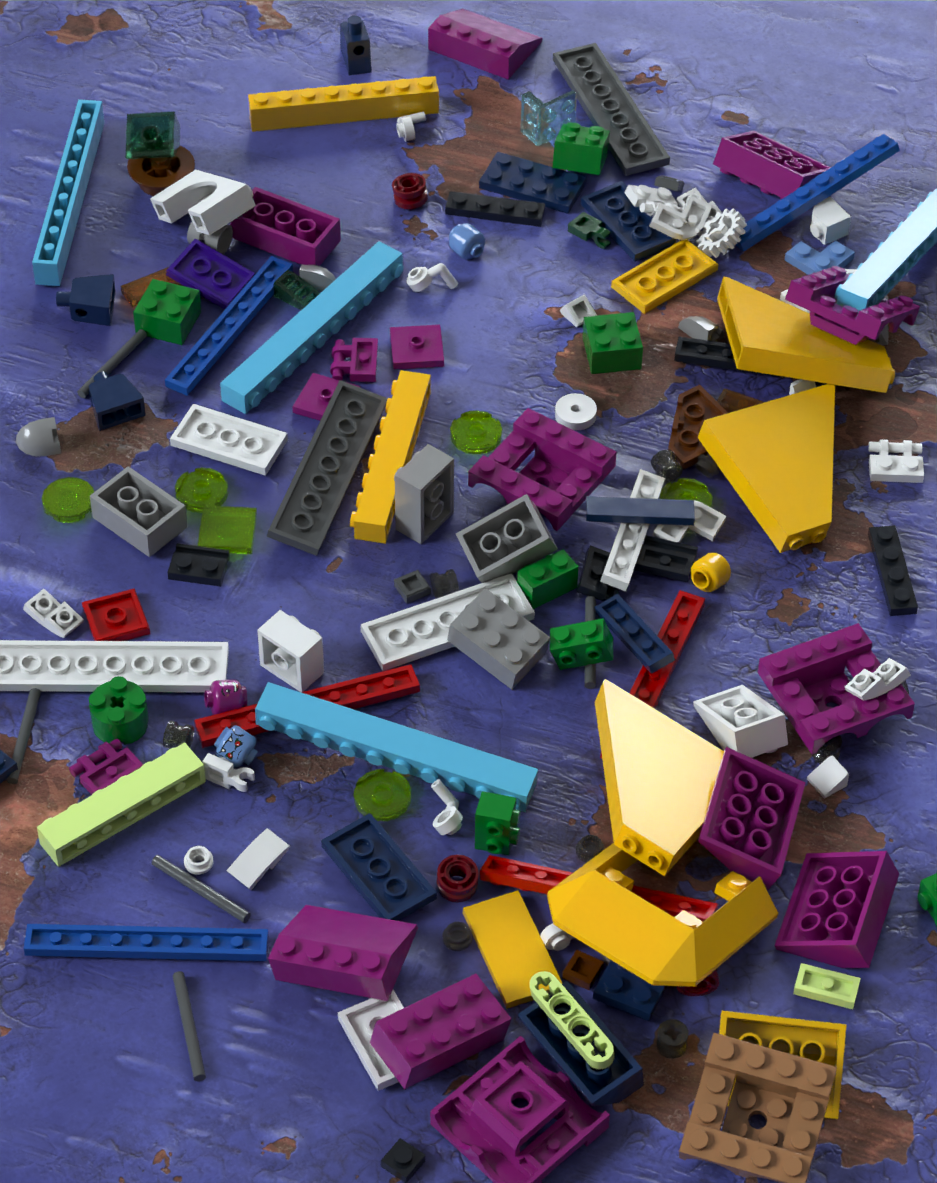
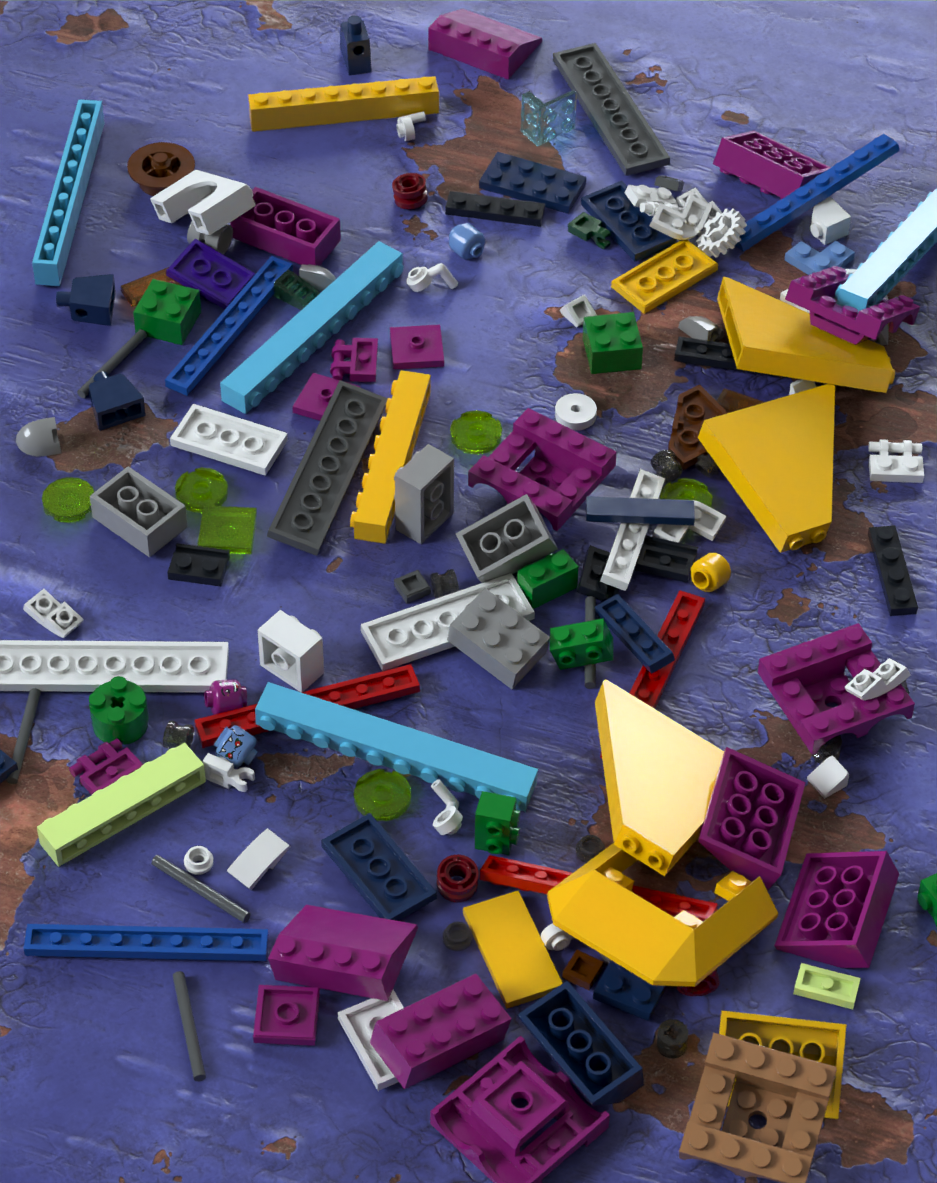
red tile [82,588,150,641] -> none
slope [125,111,180,159] -> none
black plate [381,1138,425,1183] -> none
yellowish green beam [530,971,614,1069] -> none
green brick [552,122,610,175] -> none
white slope [693,685,788,758] -> none
none -> magenta plate [253,985,320,1046]

